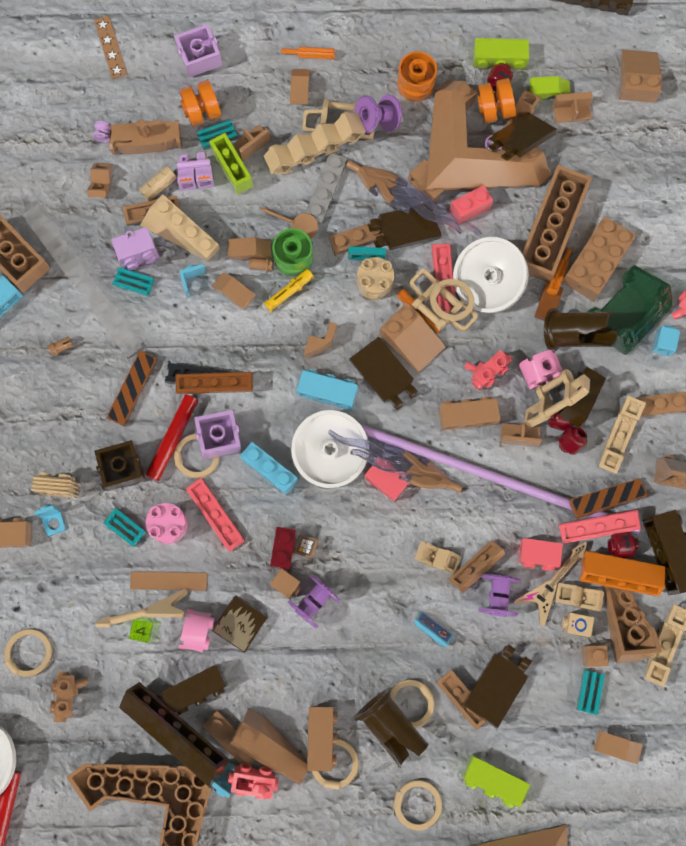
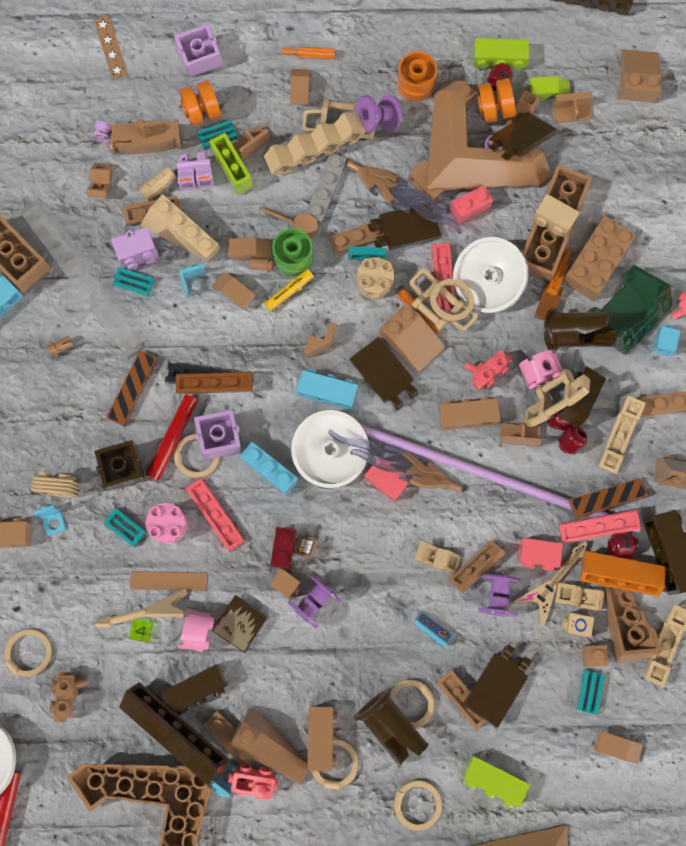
none -> tan brick [533,194,580,238]

